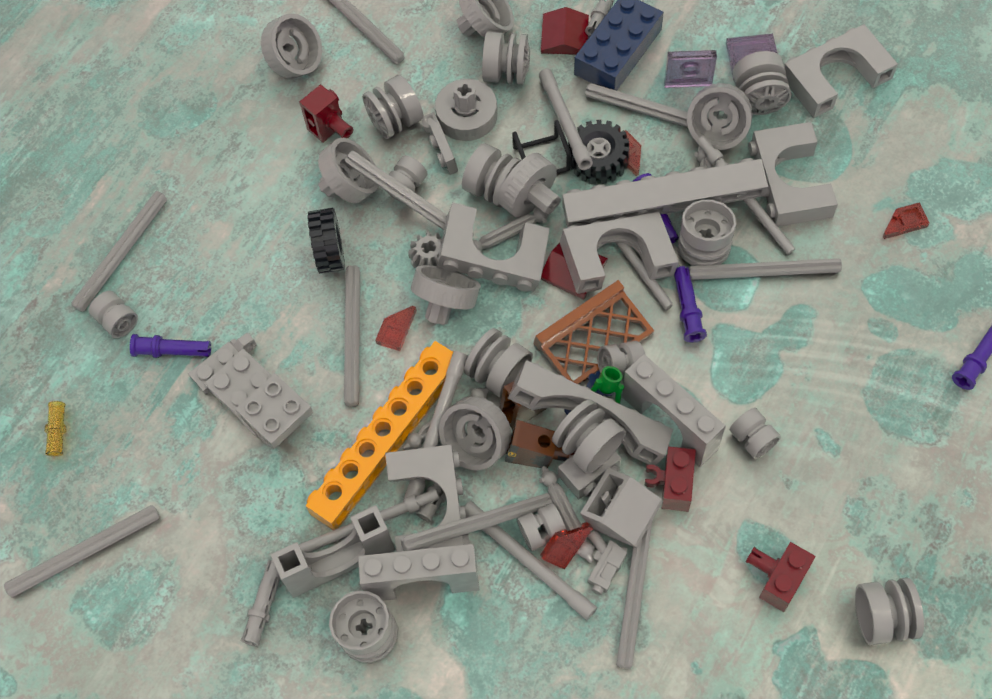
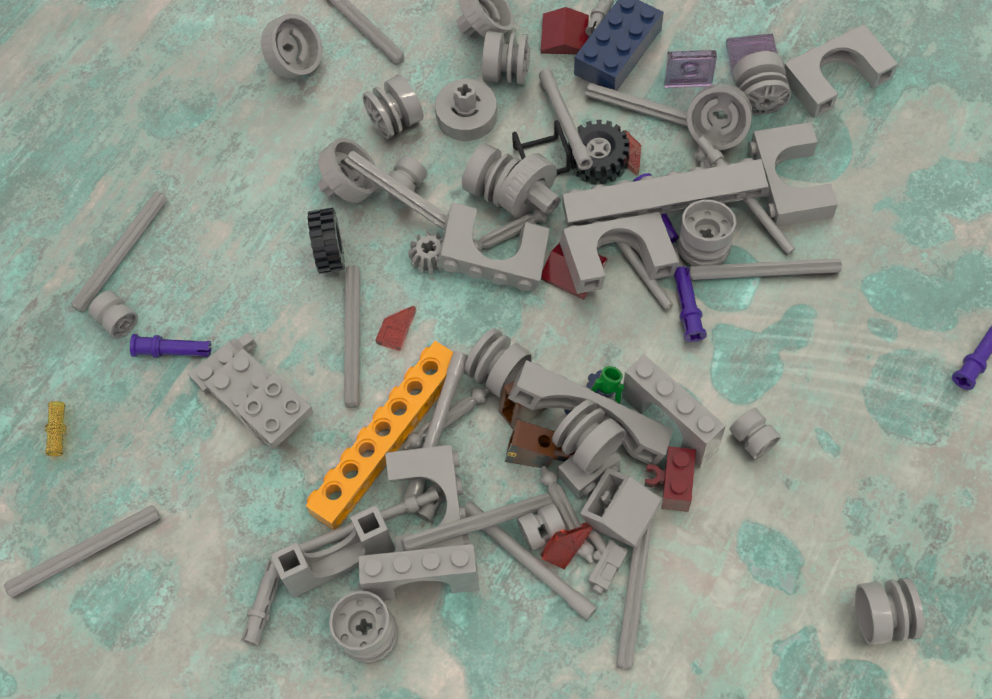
dark red brick [299,84,354,143] -> none
light grey piece [411,265,481,325] -> none
light grey hinge [421,112,458,175] -> none
light grey piece [439,397,511,470] -> none
dark orange fence [533,280,654,385] -> none
light grey wheel [597,341,645,376] -> none
dark red brick [746,542,816,612] -> none
clear red tile [883,202,930,239] -> none

